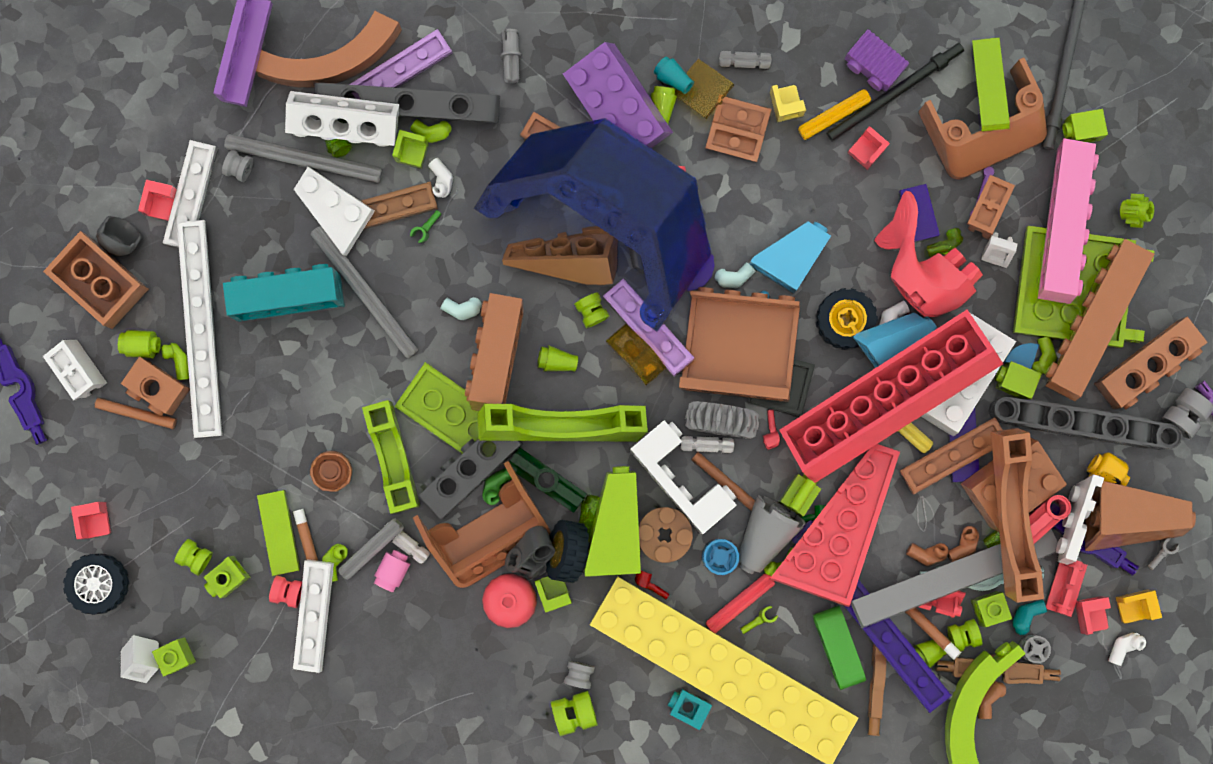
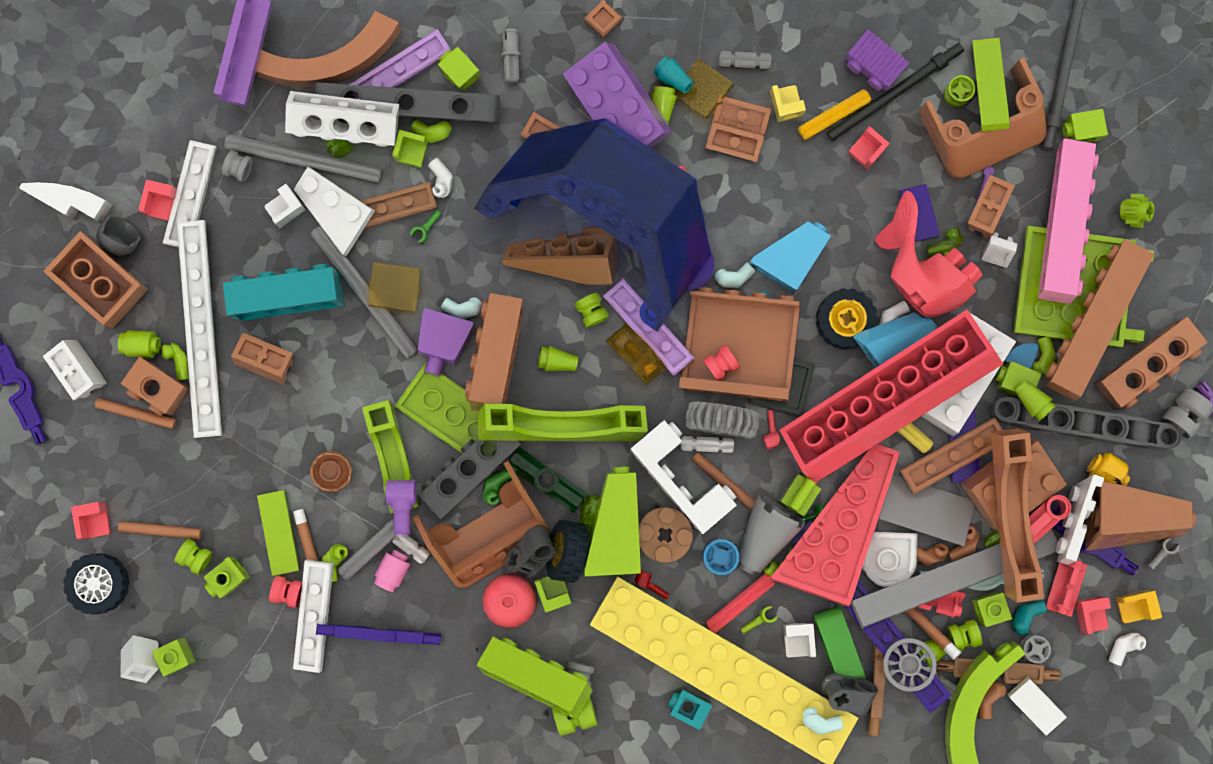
none -> white slope [19,182,113,223]
none -> nougat bar [118,521,202,540]
none -> nougat hinge [231,333,293,385]
none -> white panel [265,184,306,228]
none -> dark purple piece [316,623,441,645]
none -> clear yellow piece [368,262,421,313]
none -> medium lavender pin [386,480,417,535]
none -> medium lavender torso [418,308,475,377]
none -> lime brick [438,47,481,92]
none -> lime brick [476,637,593,720]
none -> nougat tile [584,0,622,39]
none -> coral wheel [703,344,741,381]
none -> white panel [783,622,816,657]
none -> light aqua arm [802,707,843,734]
none -> dark grey piece [821,673,878,715]
none -> white tile [862,531,918,587]
none -> light grey sticker [879,475,974,547]
none -> light grey wheel [883,638,937,692]
none -> lime wheel [944,75,975,108]
none -> white tile [1007,676,1067,736]
none -> lime cone [1015,380,1056,421]

